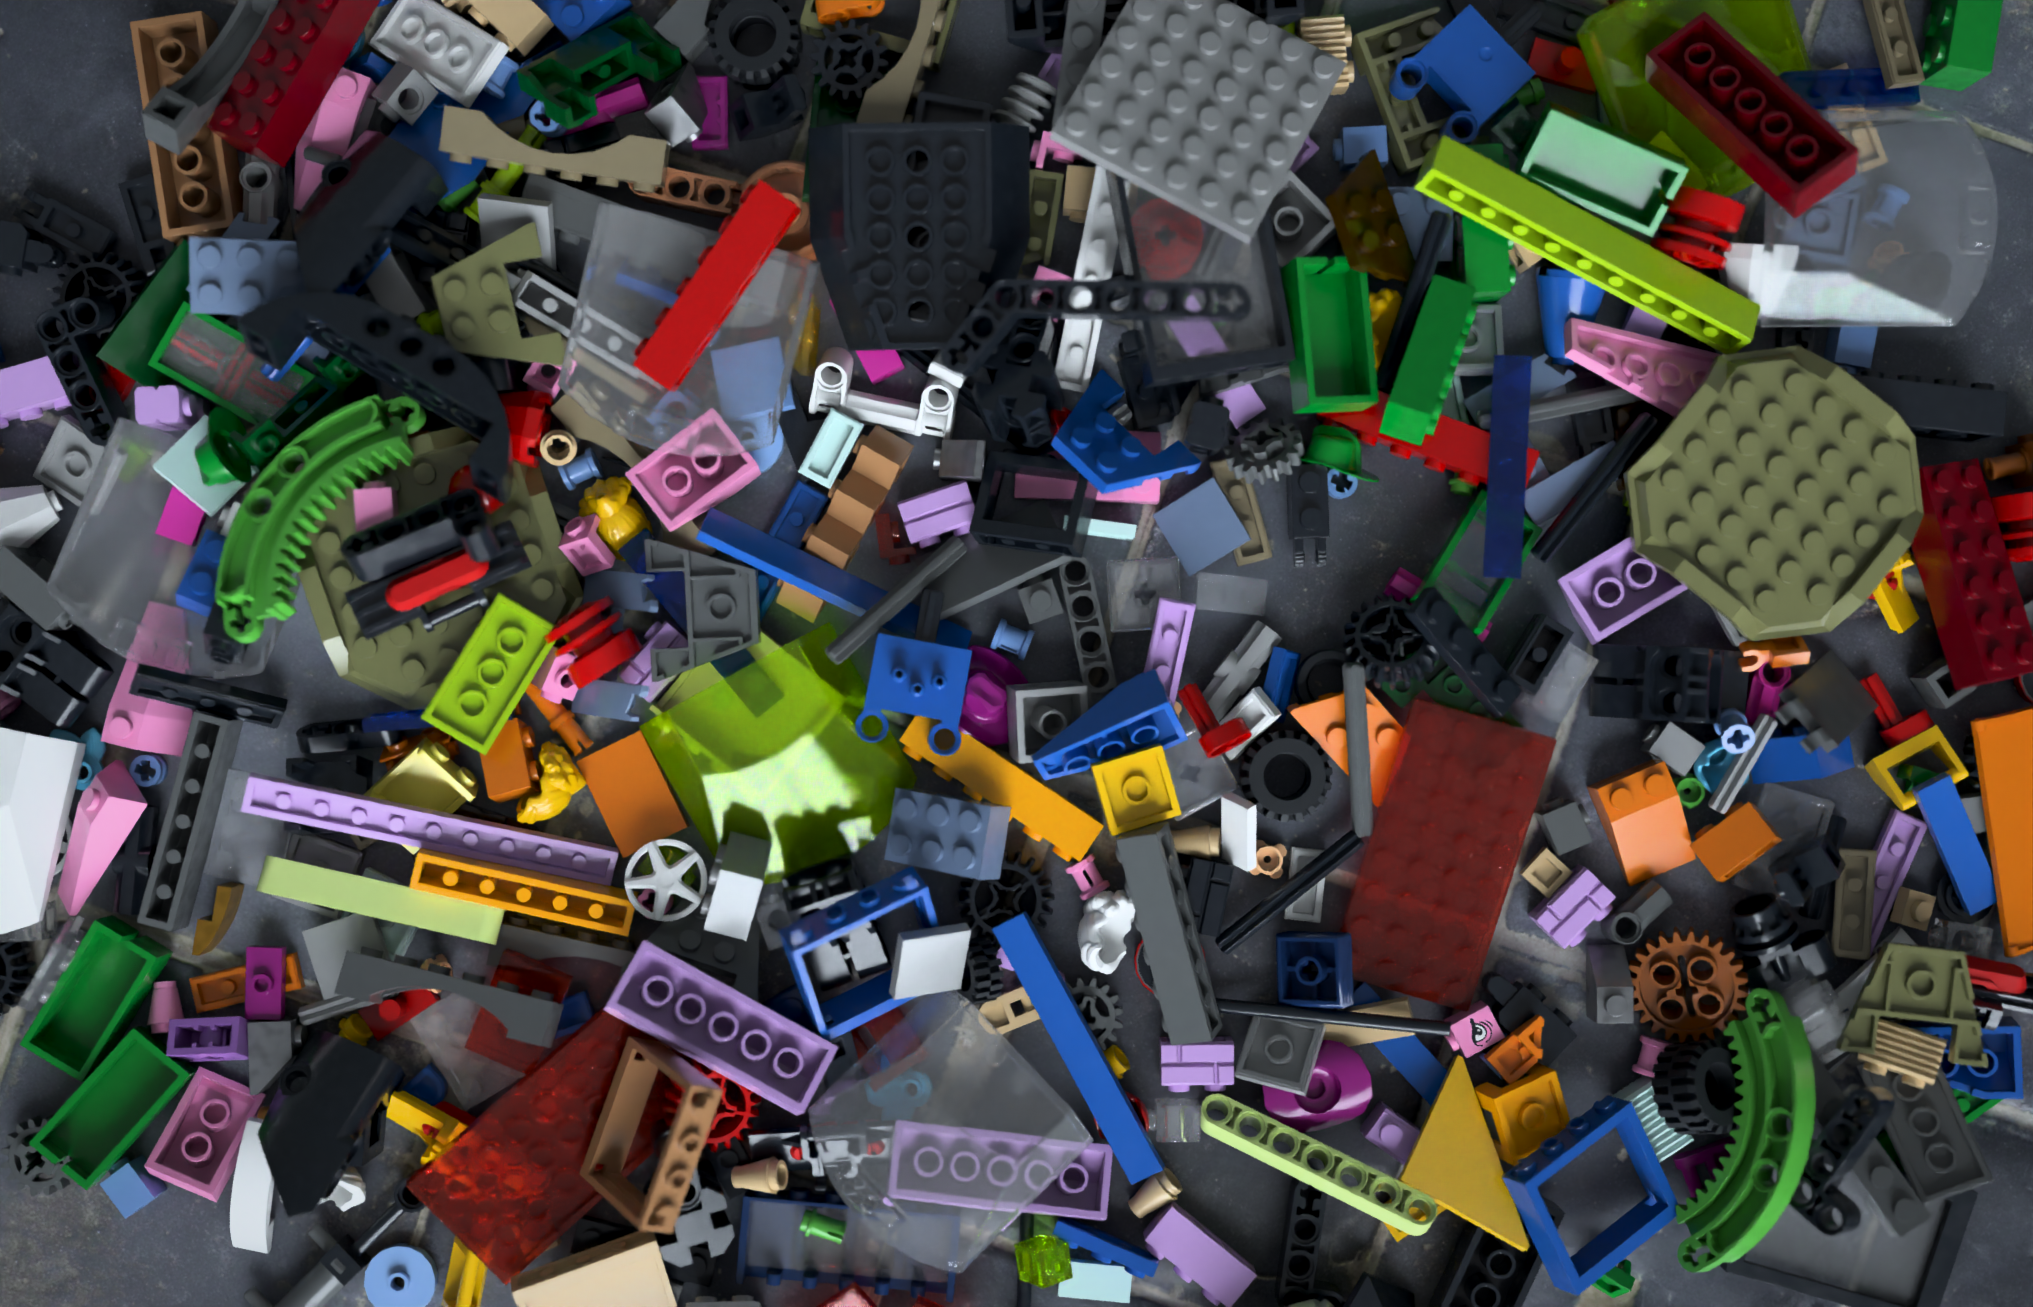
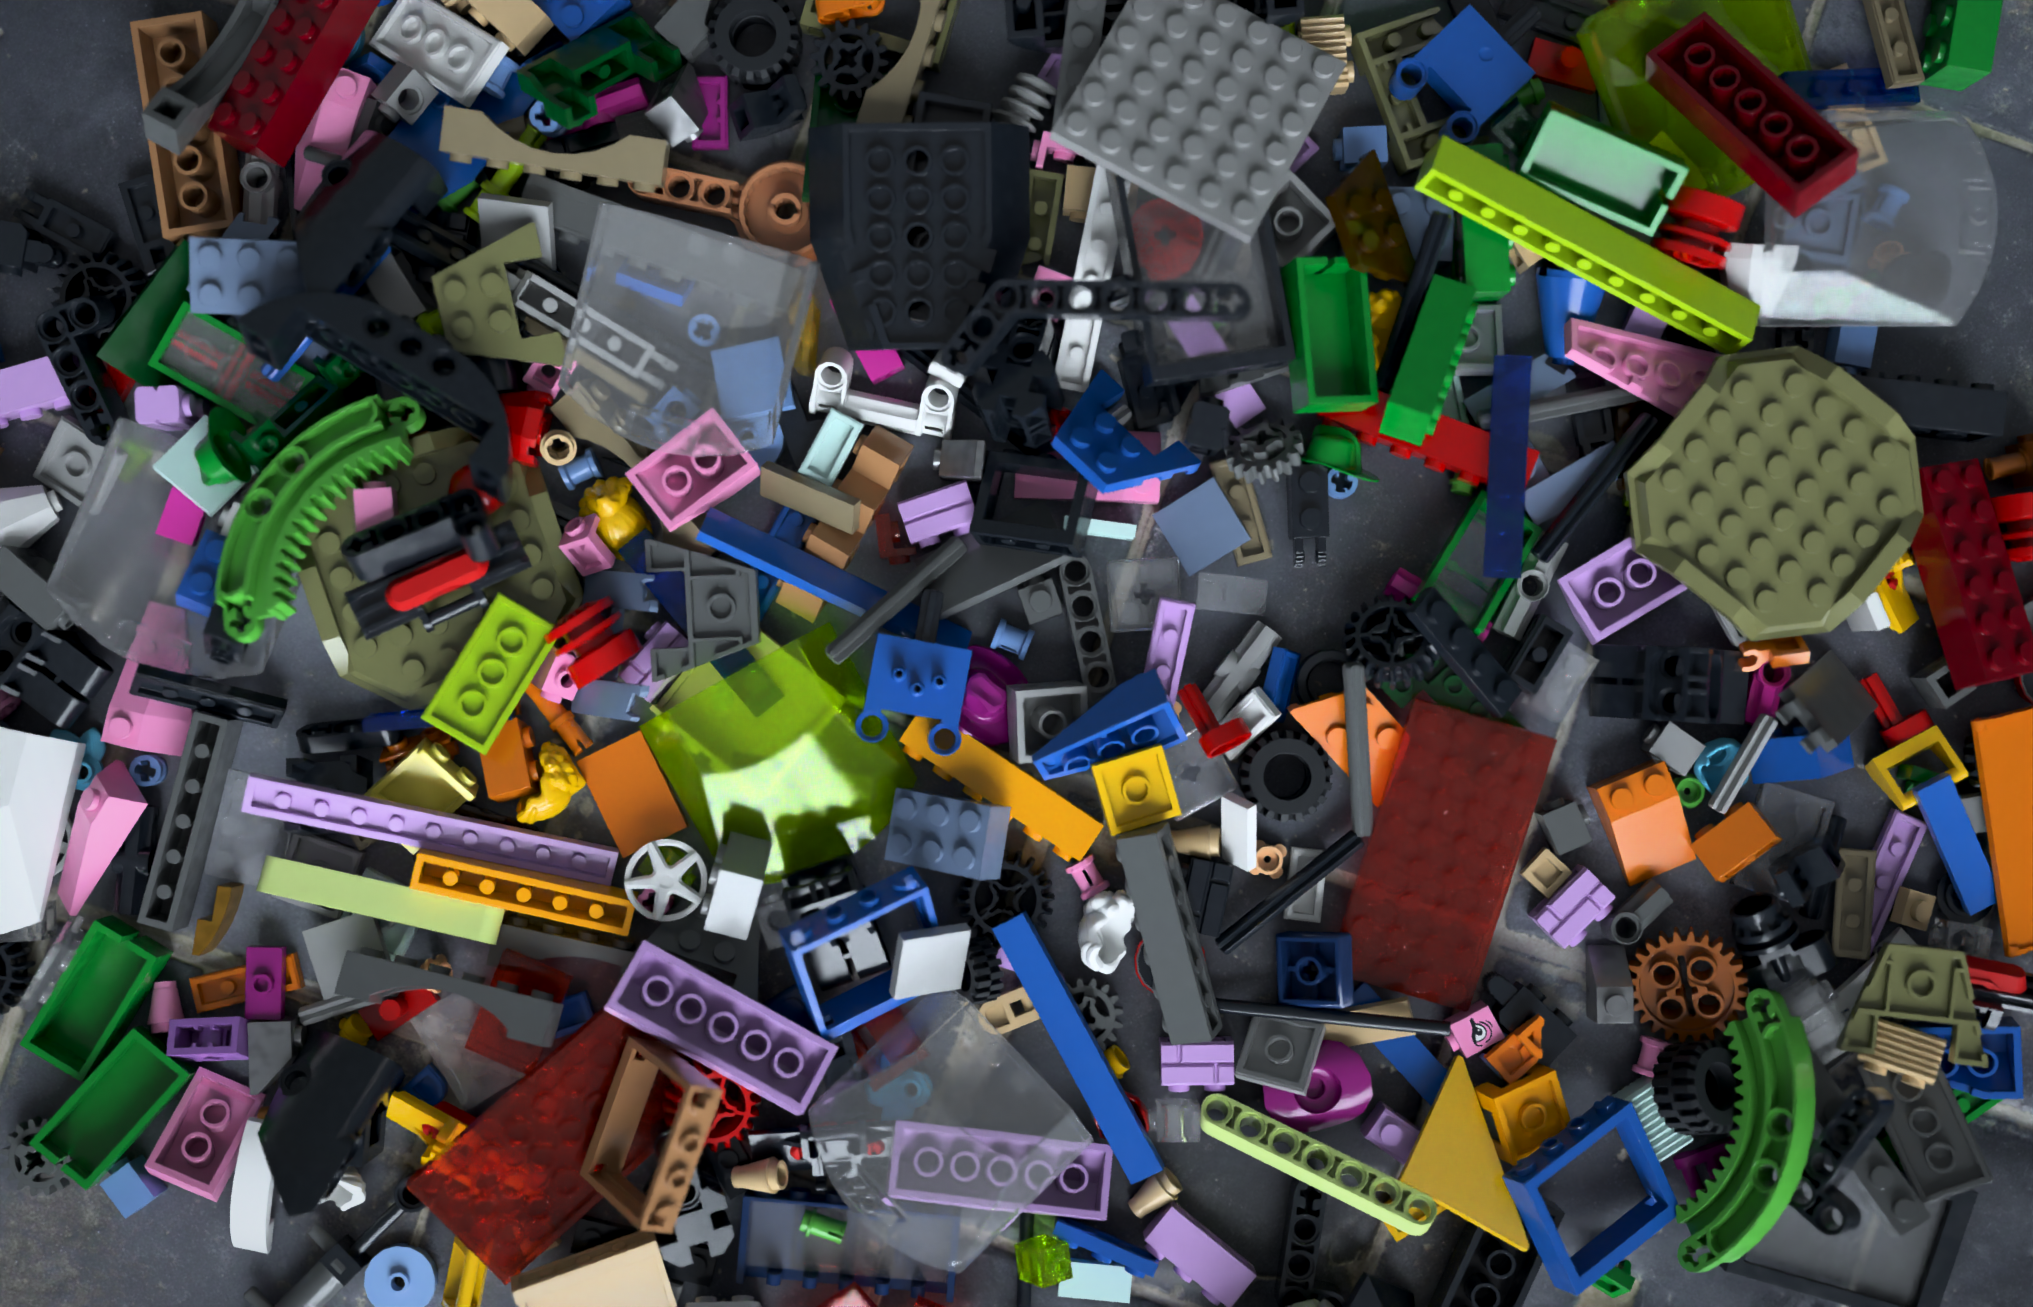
red brick [632,179,801,392] -> none
medium blue bush [1713,708,1755,754] -> none
none -> dark tan tile [760,461,861,535]
none -> light grey piece [1491,531,1569,642]
none -> white tile [1846,592,1890,632]

